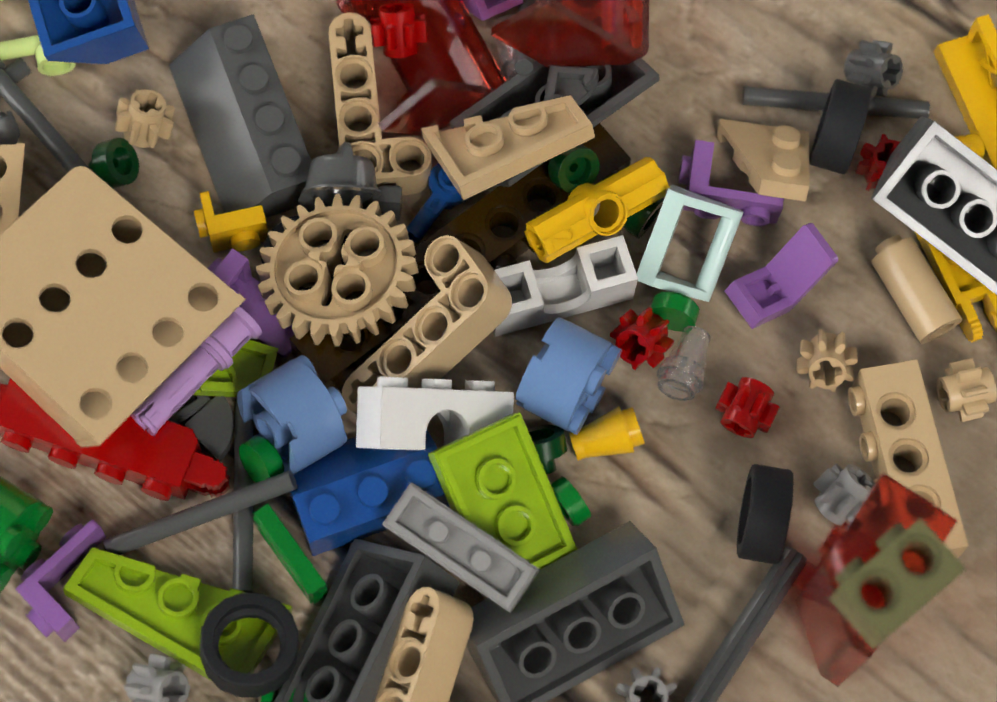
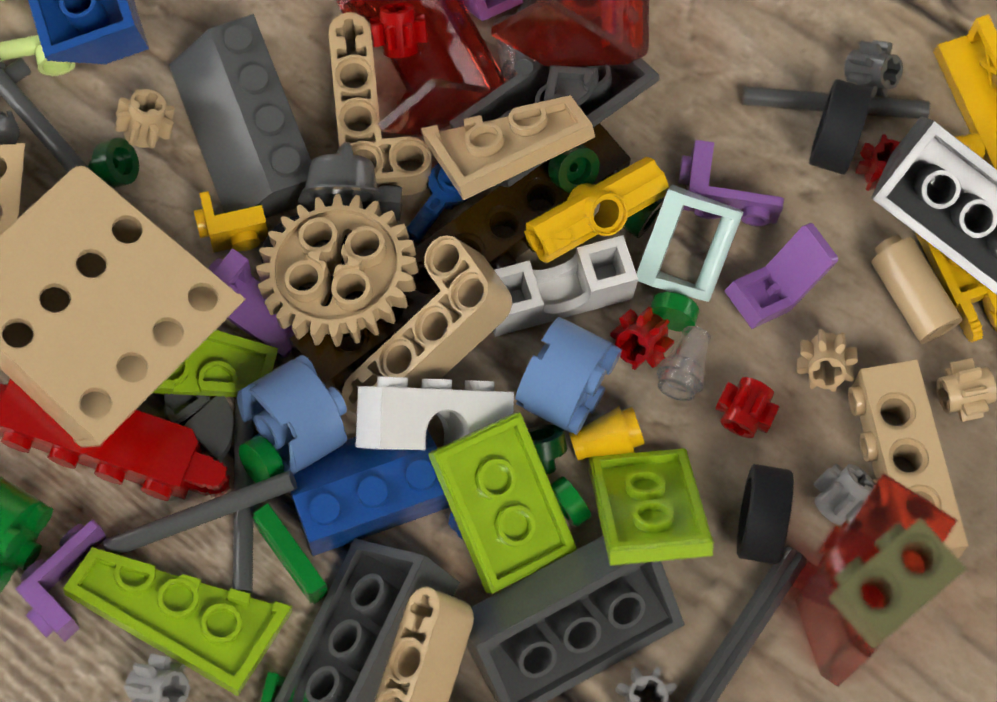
lavender pin [131,306,262,436] -> none
black tyre [200,593,299,698] -> none
light grey tile [382,482,540,613] -> none
tan wing [717,119,810,202] -> none
none -> lime tile [589,448,713,566]

